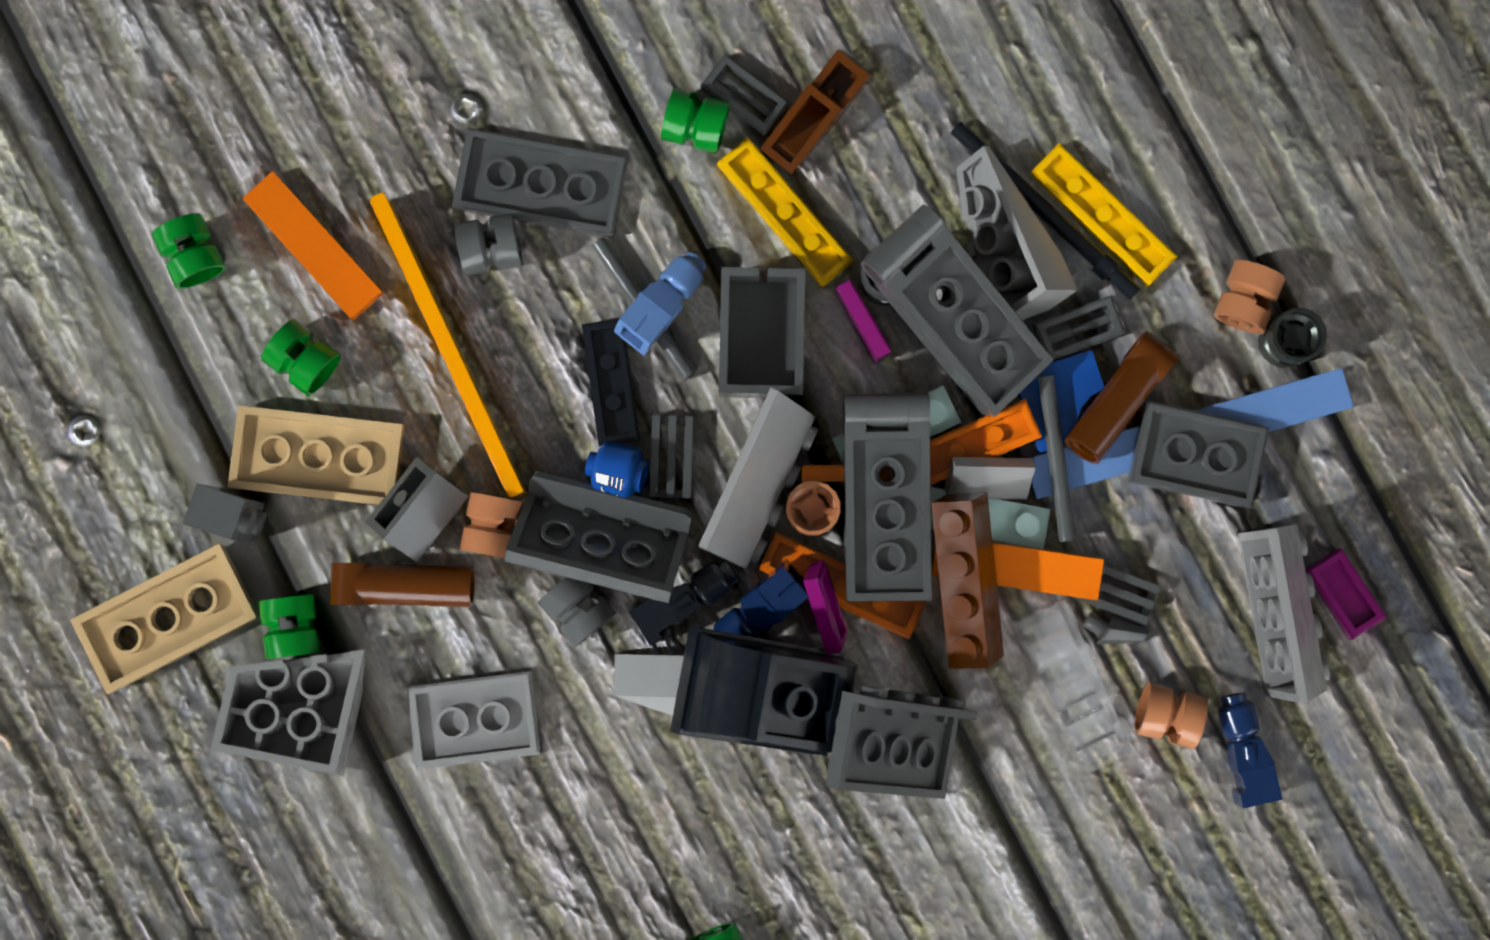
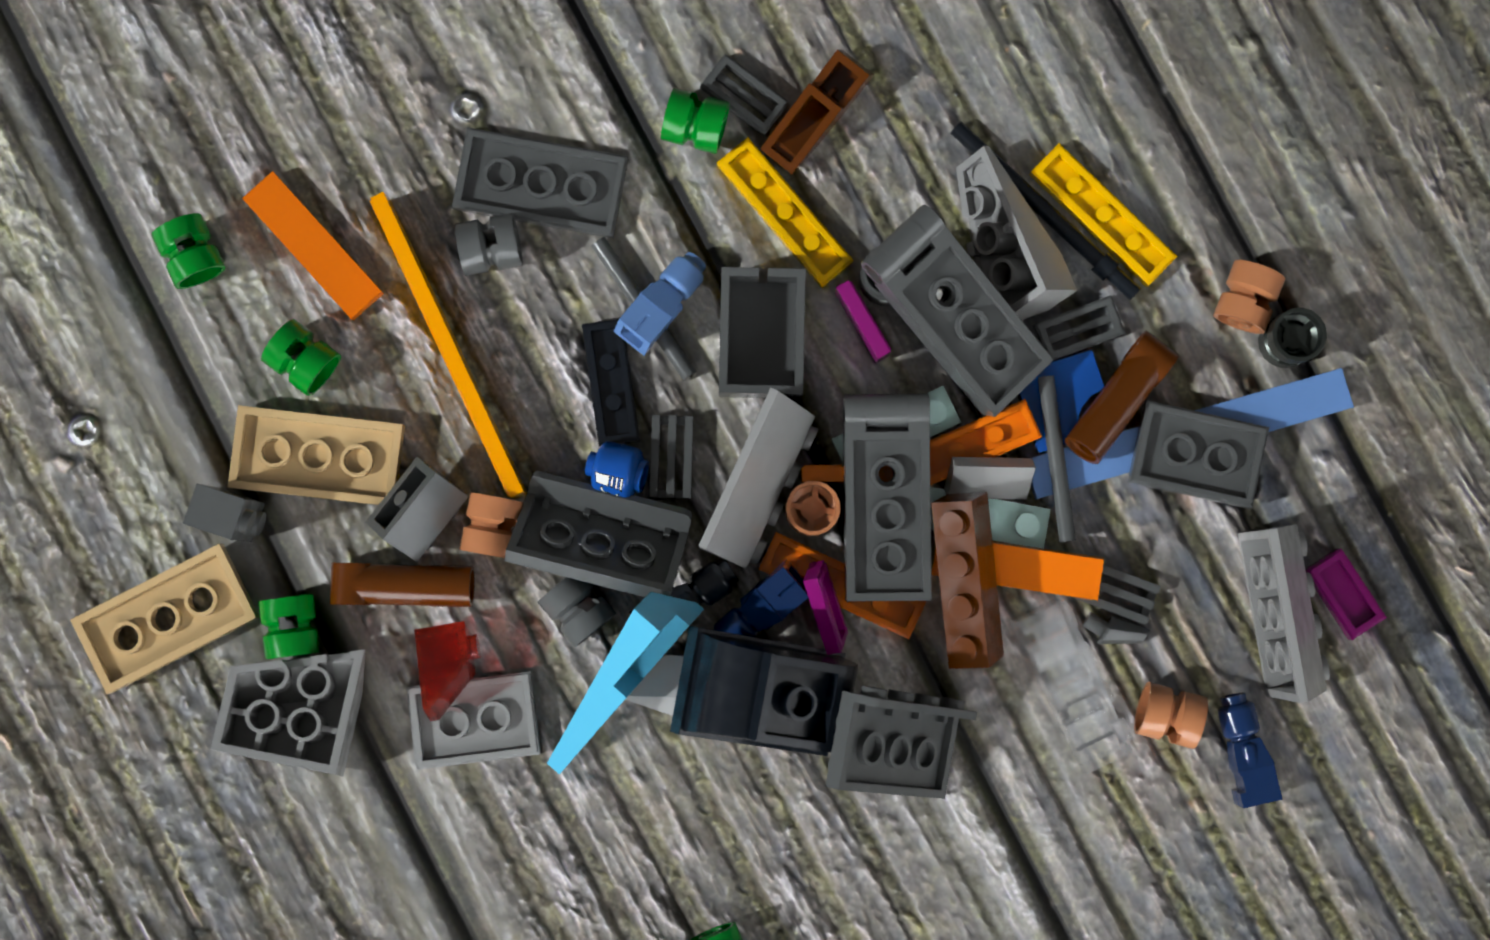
none -> clear red slope [414,621,481,721]
none -> medium azure wedge [547,592,704,774]

